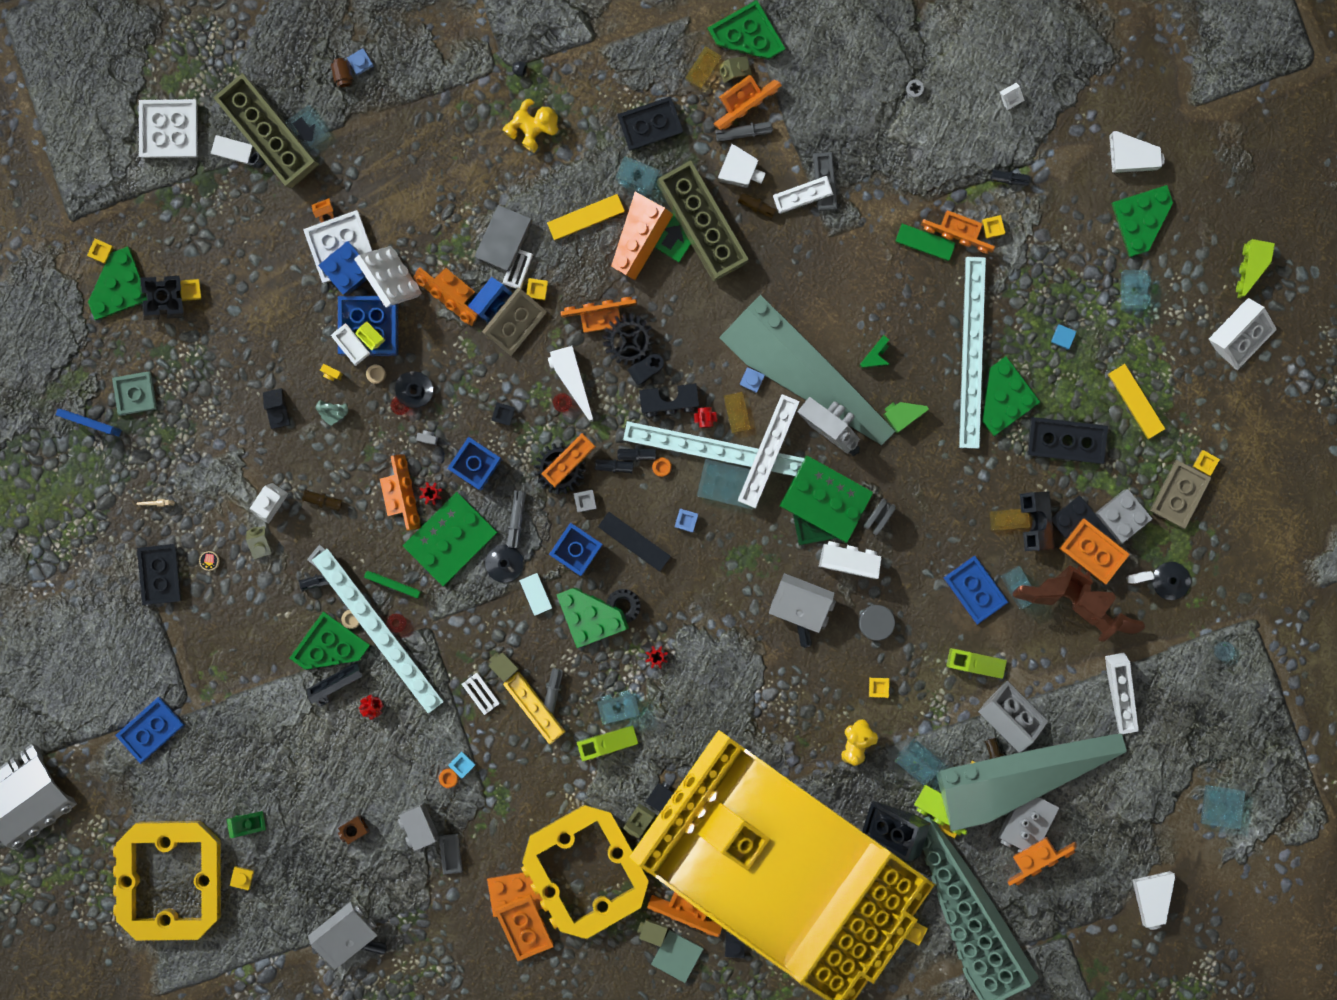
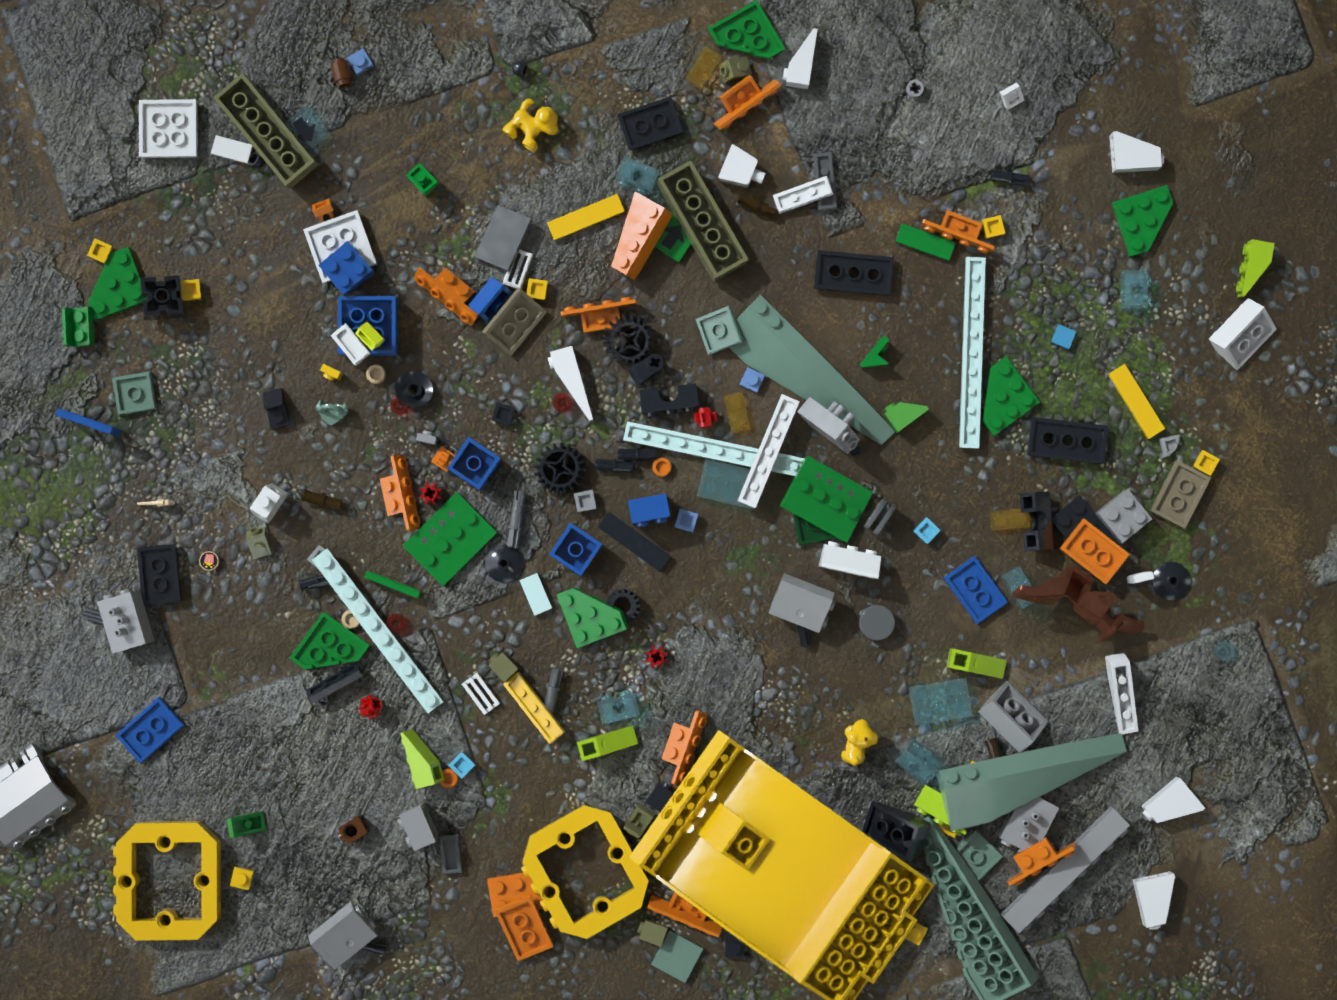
white plate [355,246,422,307] -> none
orange tile [541,433,596,487] -> none
dark grey axle [715,122,773,142] -> none
yellow plate [869,677,889,698] -> none
clear light blue plate [1200,785,1245,829] -> none
none -> green bracket [62,306,94,347]
none -> light grey piece [82,588,155,654]
none -> lime slope [401,729,445,789]
none -> green slope [406,163,440,198]
none -> orange tile [431,446,456,472]
none -> blue brick [628,493,670,527]
none -> orange bracket [662,710,708,786]
none -> sand green tile [696,306,744,355]
none -> white slope [783,28,817,89]
none -> black plate [814,250,894,296]
none -> clear light blue plate [908,678,972,726]
none -> medium azure plate [913,517,941,544]
none -> sand green tile [955,829,1003,882]
none -> light grey brick [1000,807,1130,933]
none -> white slope [1141,777,1205,823]
none -> light grey tile [1159,435,1180,458]

